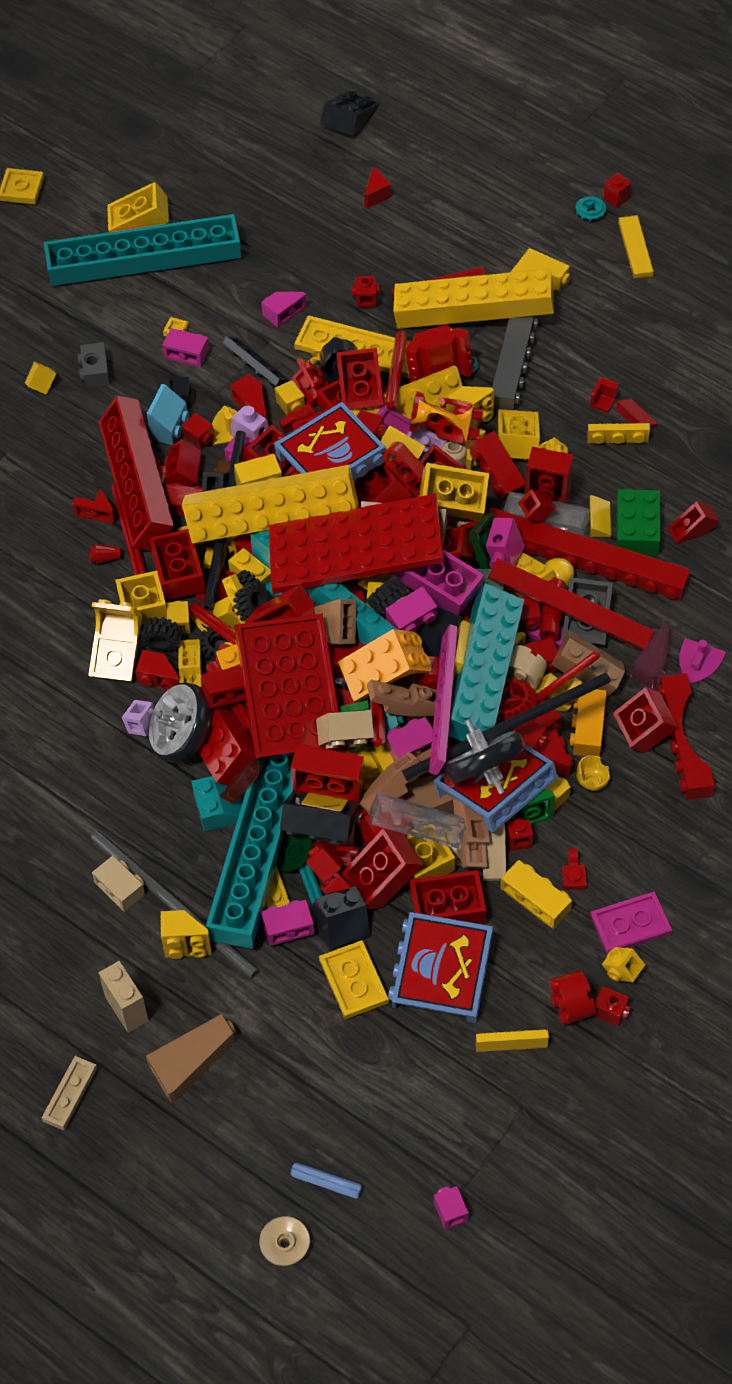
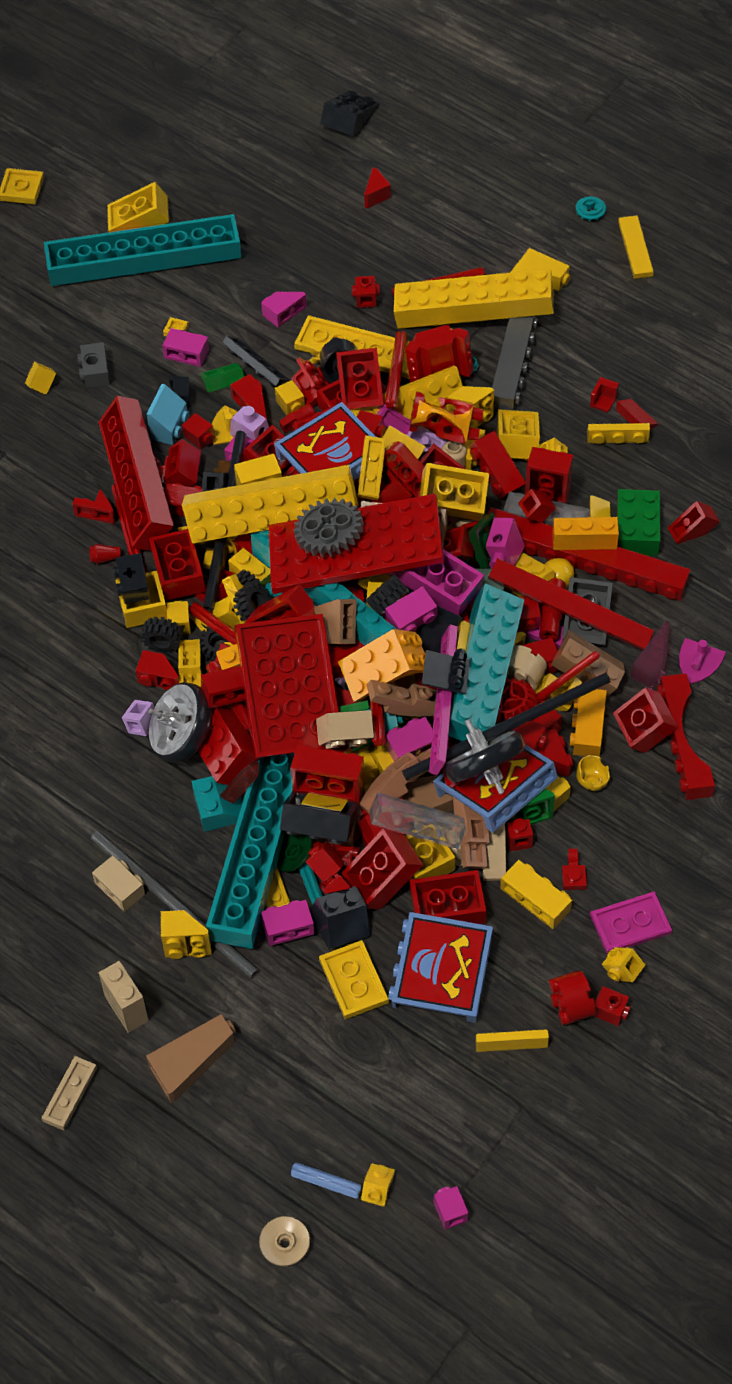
bracket [89,599,142,682] -> none
red brick [603,173,632,208] -> none
none -> black brick [113,553,150,604]
none -> green slope [200,363,244,392]
none -> dark grey gear [293,498,364,557]
none -> yellow tile [357,436,386,501]
none -> yellow bracket [361,1163,395,1206]
none -> black hinge [421,648,470,694]
none -> light orange brick [552,517,619,550]

